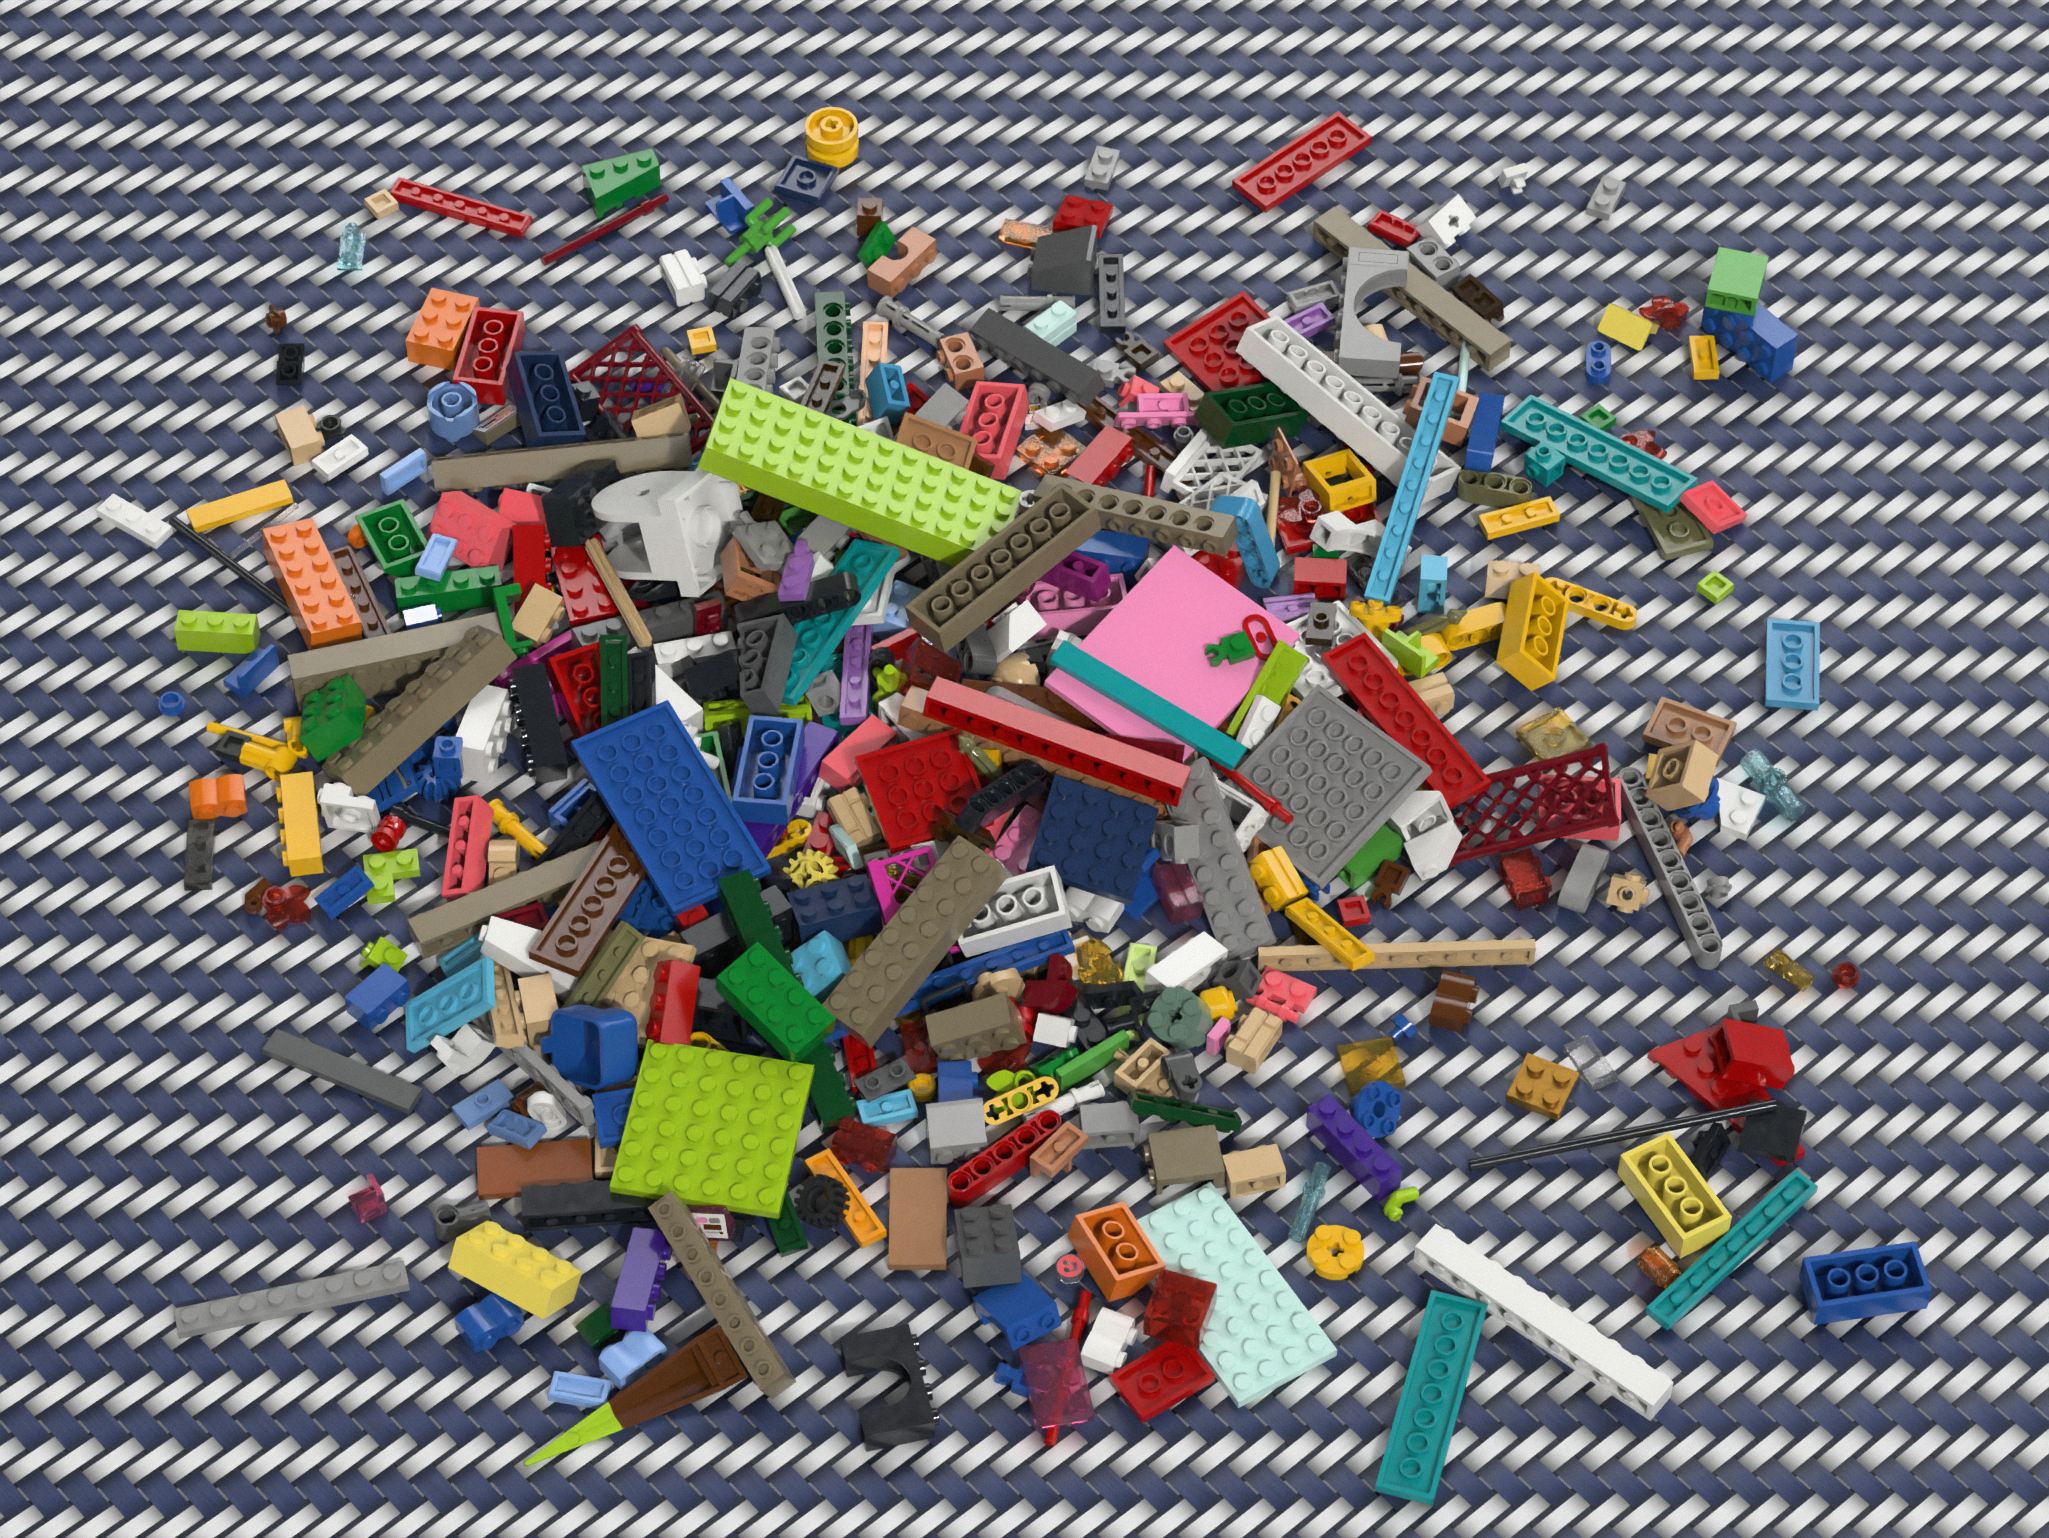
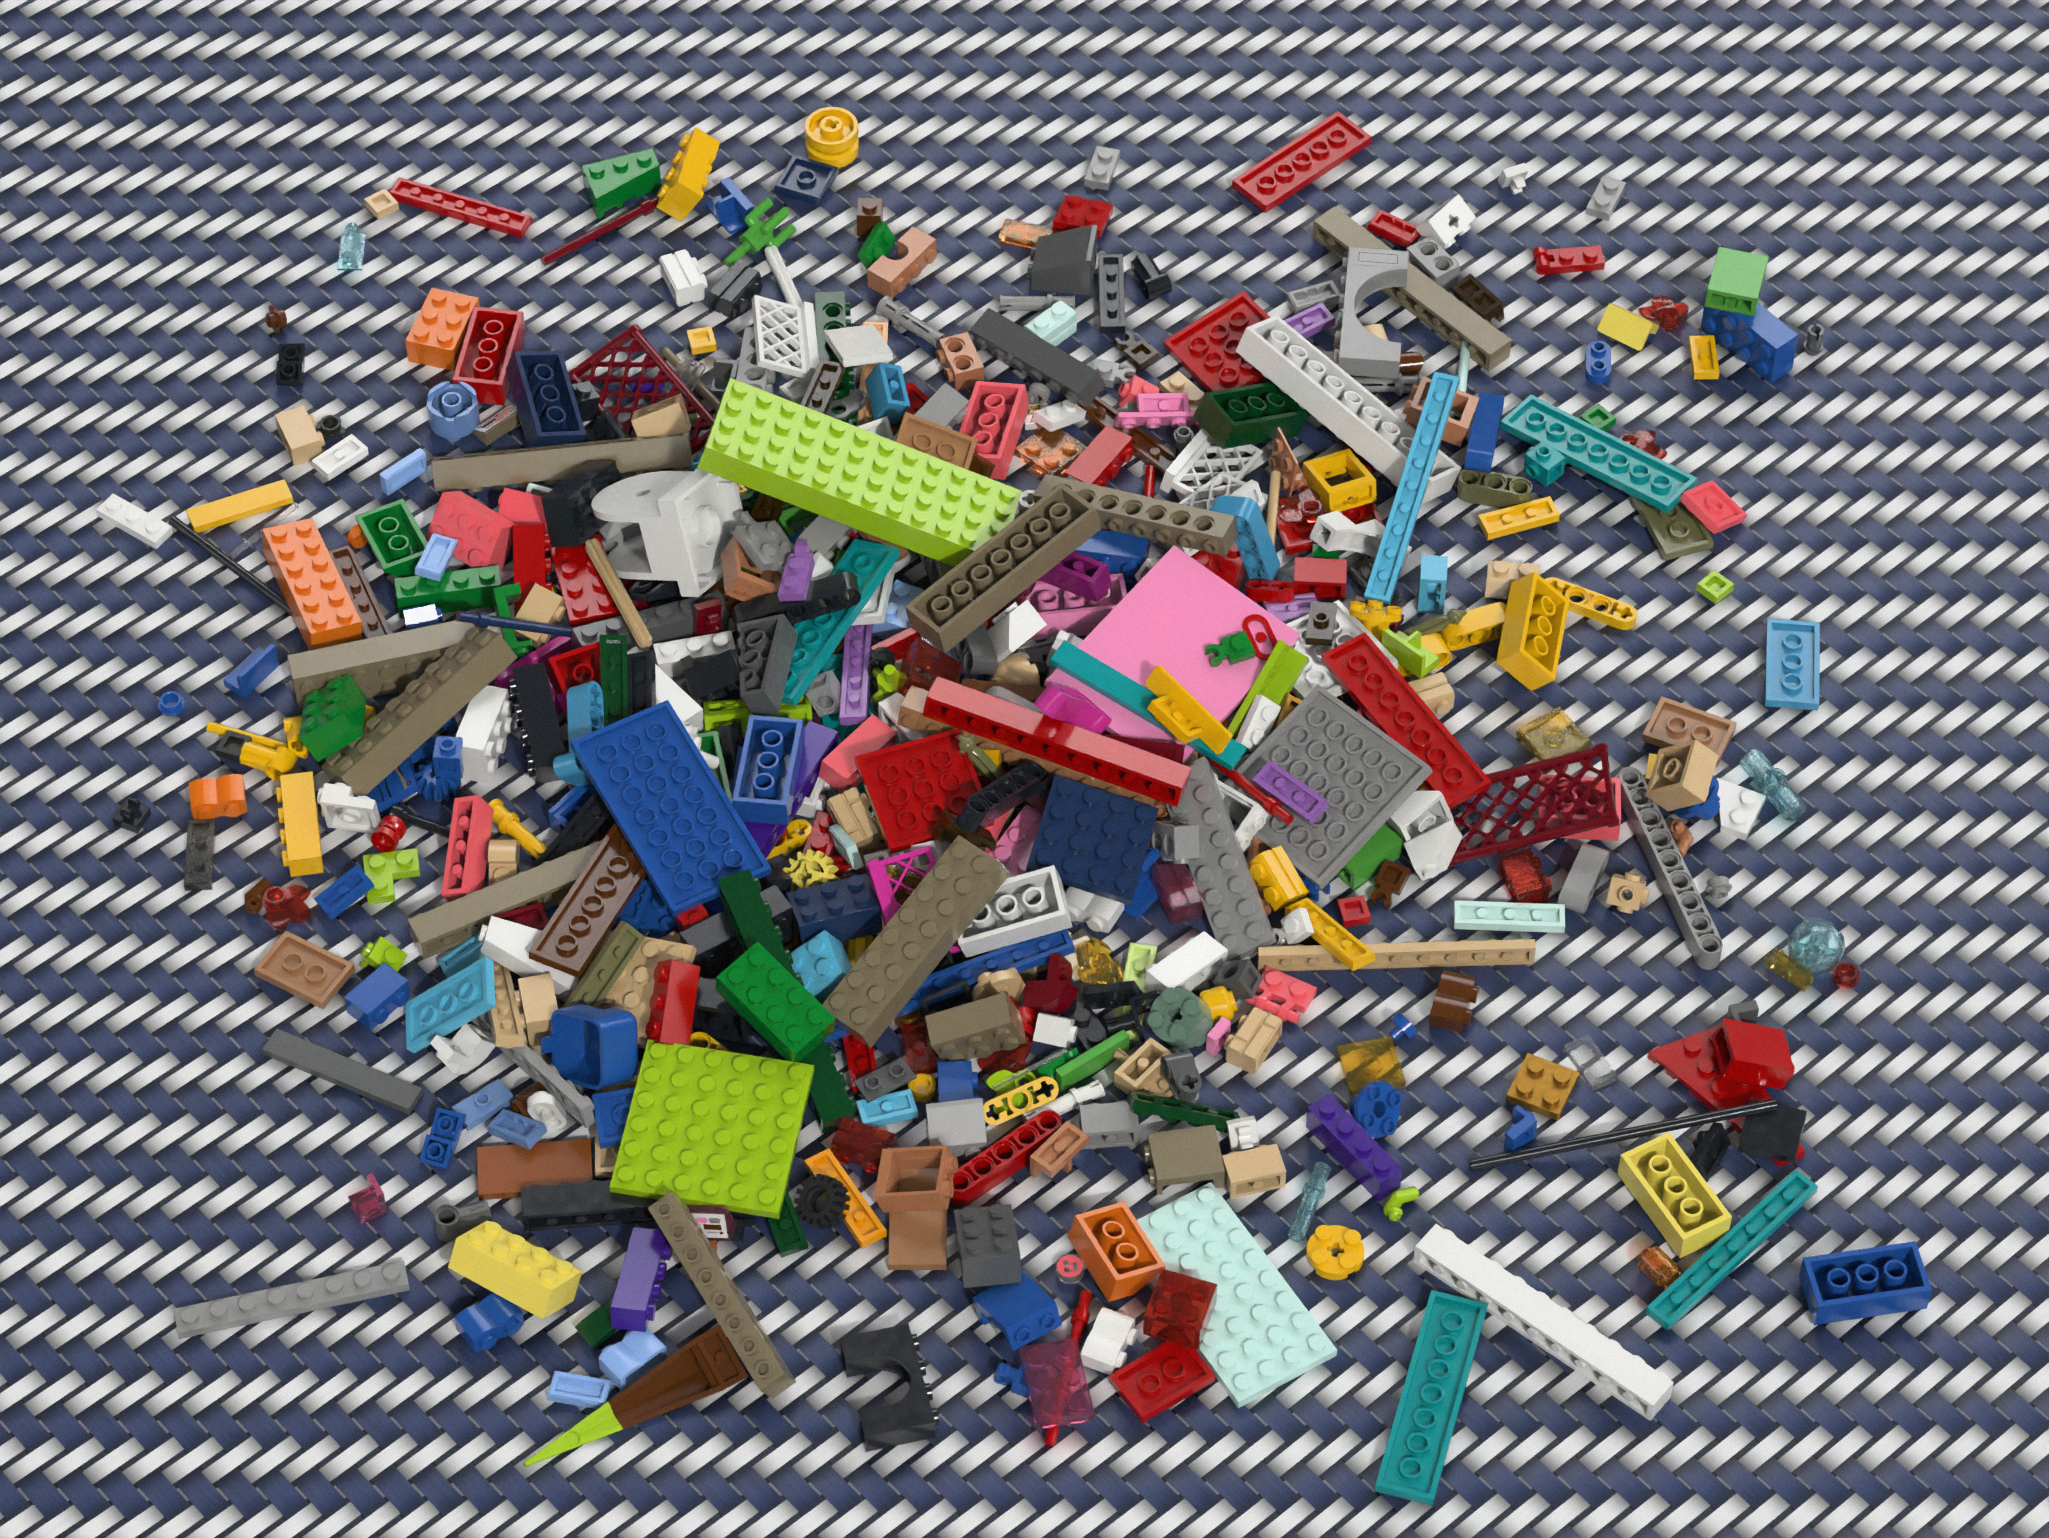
lime brick [174,610,261,654] -> none
none -> black tile [113,797,151,834]
none -> medium nougat plate [254,931,355,1009]
none -> blue slope [419,1107,466,1169]
none -> dark blue bar [456,611,574,638]
none -> dark azure beam [553,681,604,787]
none -> yellow wedge [656,127,720,222]
none -> white fence [752,295,819,387]
none -> white tile [824,324,893,367]
none -> nougat window [874,1145,958,1213]
none -> clear piece [992,1048,1068,1089]
none -> dark pink beam [1034,682,1112,735]
none -> black piece [1131,253,1172,300]
none -> yellow bracket [1145,665,1233,755]
none -> white tile [1226,1115,1260,1151]
none -> red beam [1245,579,1295,603]
none -> medium lavender plate [1252,760,1330,825]
none -> white plate [1272,908,1314,946]
none -> light aqua plate [1454,901,1565,933]
none -> blue bracket [1504,1105,1537,1152]
none -> red plate [1532,245,1605,275]
none -> clear light blue cylinder [1788,918,1845,974]
none -> dark grey pin [1803,324,1824,356]

